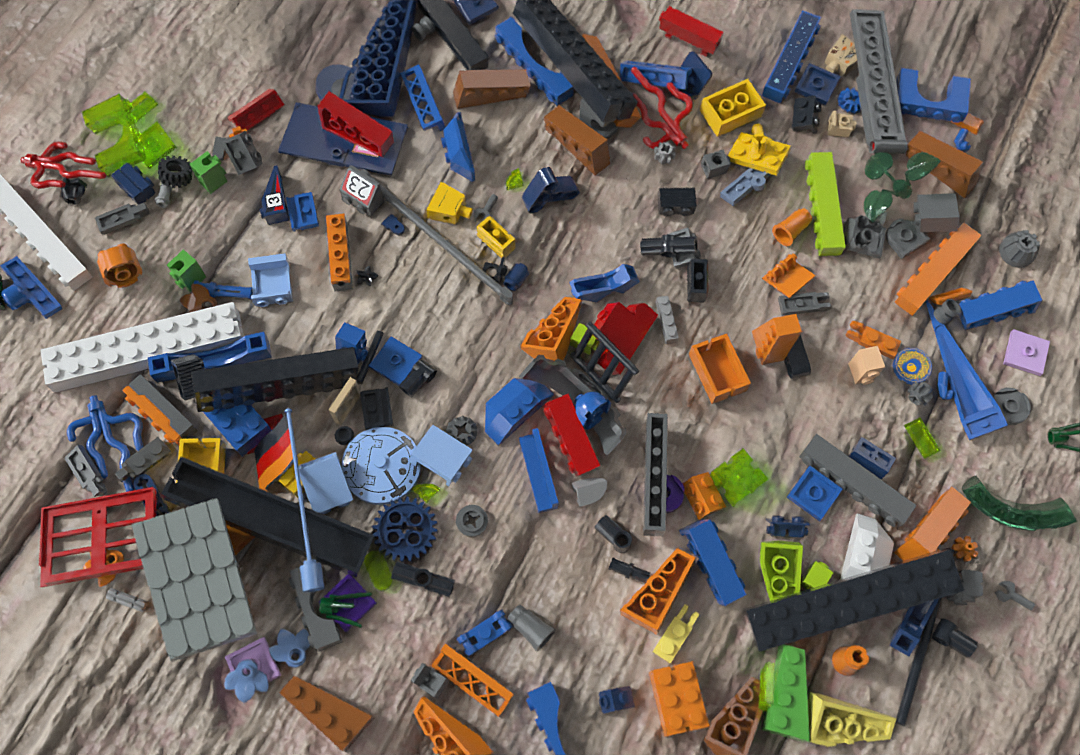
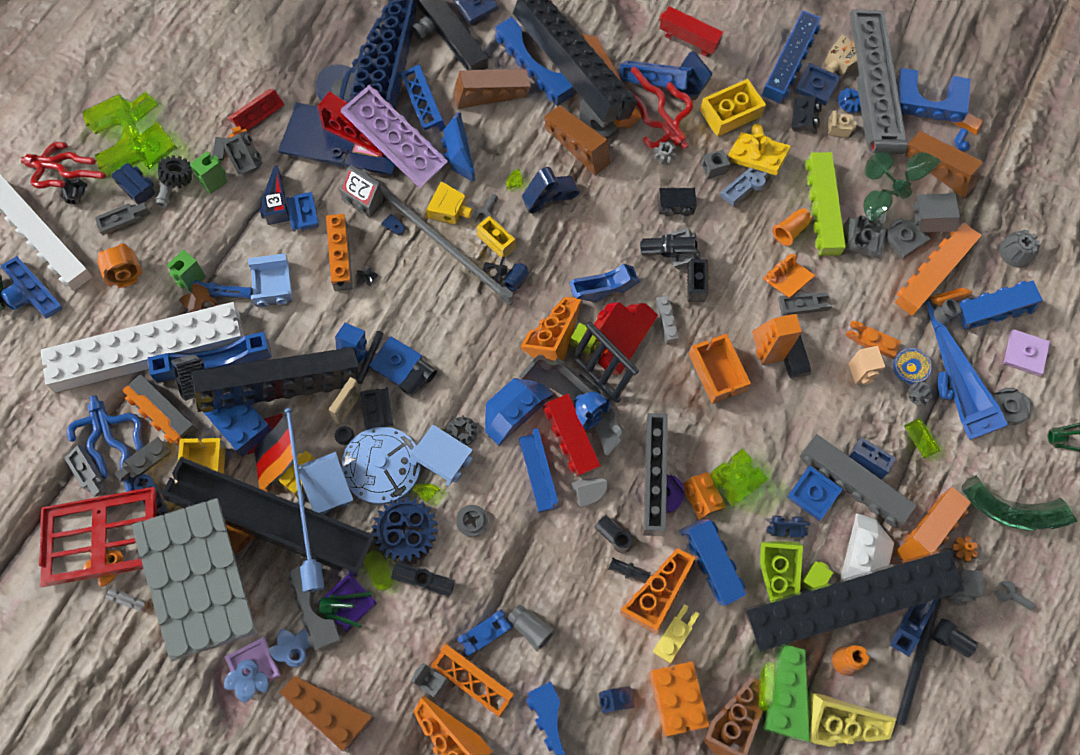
none -> lavender bracket [341,85,448,189]

